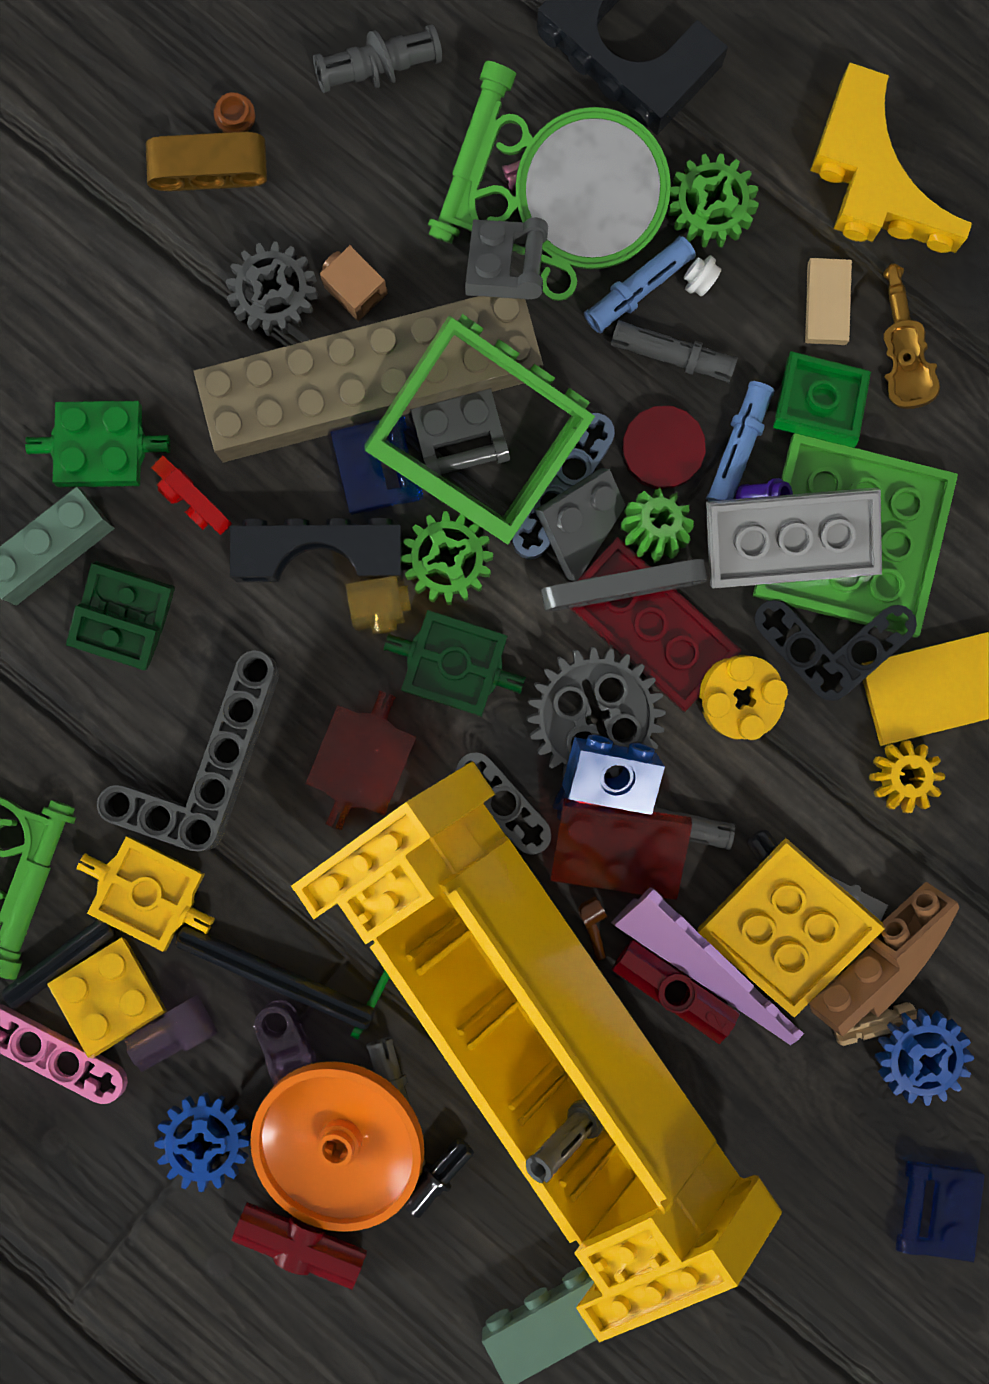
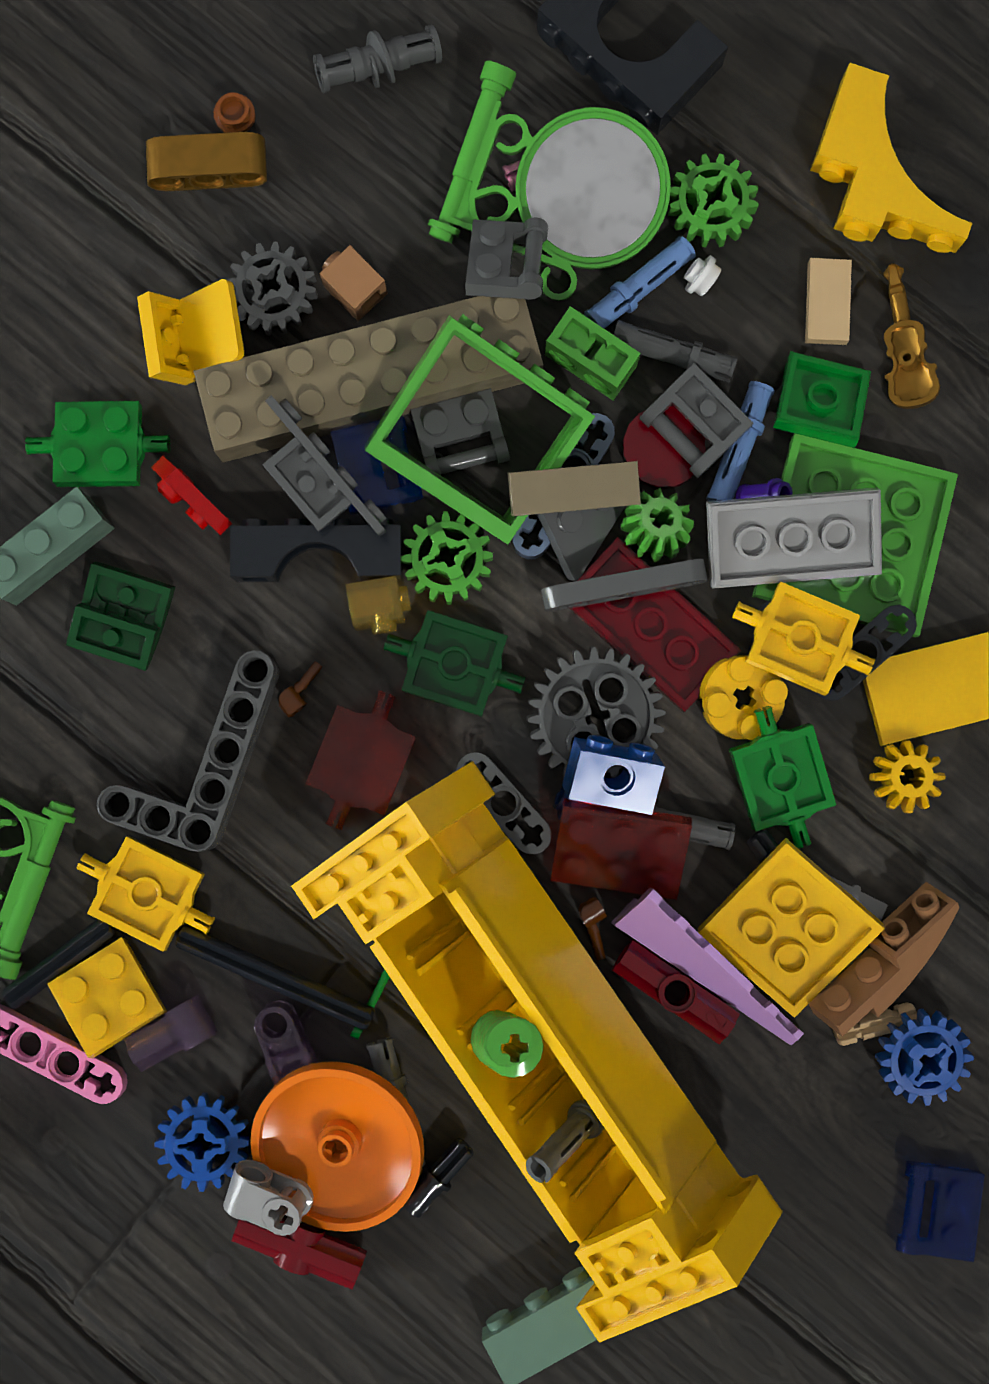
none -> yellow bracket [137,279,244,385]
none -> light grey piece [223,1160,314,1236]
none -> dark grey bracket [262,395,387,537]
none -> reddish brown hand [279,661,323,718]
none -> bright green piece [470,1010,544,1078]
none -> dark tan tile [508,461,641,516]
none -> bright green brick [545,306,641,401]
none -> dark grey plate [639,363,753,478]
none -> green plate [728,706,836,848]
none -> yellow plate [732,581,875,696]

